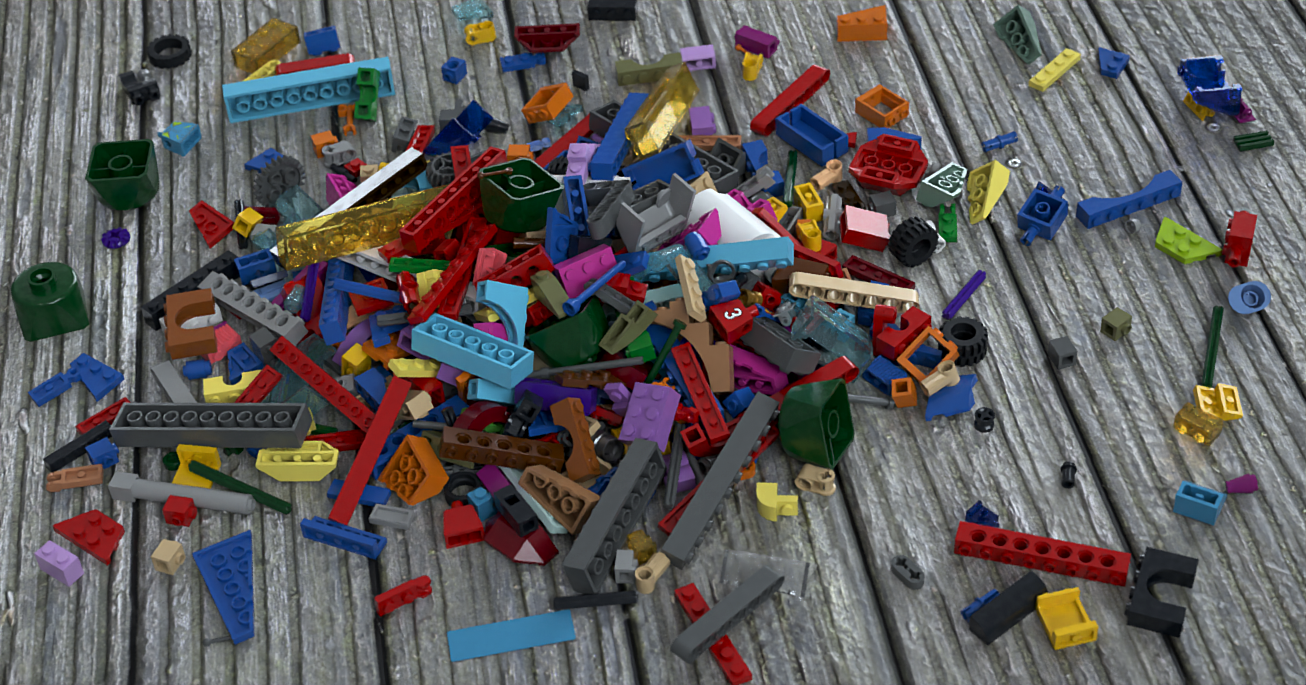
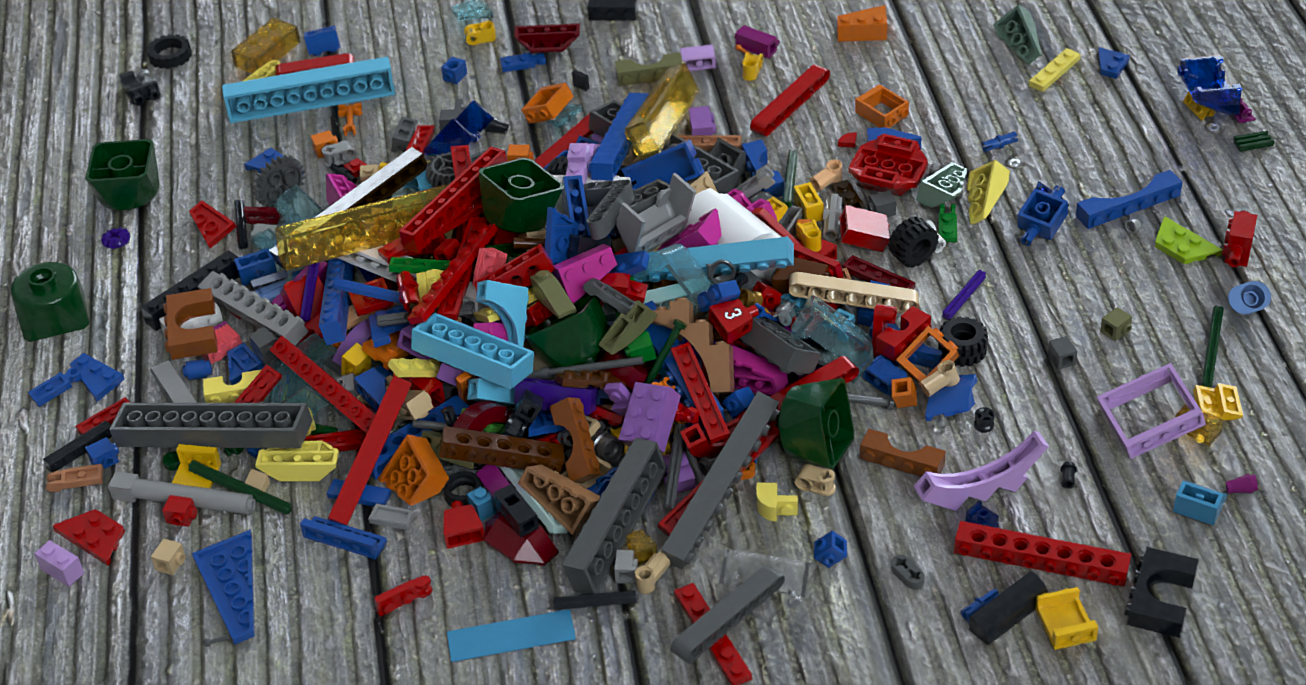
dark azure torso [157,121,202,157] -> none
yellow brick [232,207,263,238] -> none
clear light blue cone [283,284,305,313] -> none
green arch [354,67,380,121] -> none
reddish brown hinge [477,167,513,179] -> none
blue axle [523,137,551,152] -> none
blue piece [562,260,626,316] -> none
tan plate [675,254,707,322] -> none
blue brick [684,231,710,260] -> none
blue piece [776,104,848,167] -> none
none -> tan slope [245,469,270,491]
none -> blue brick [814,531,847,568]
none -> dark orange arch [860,429,946,477]
none -> lavender arch [914,431,1049,511]
none -> lavender window [1097,363,1206,459]

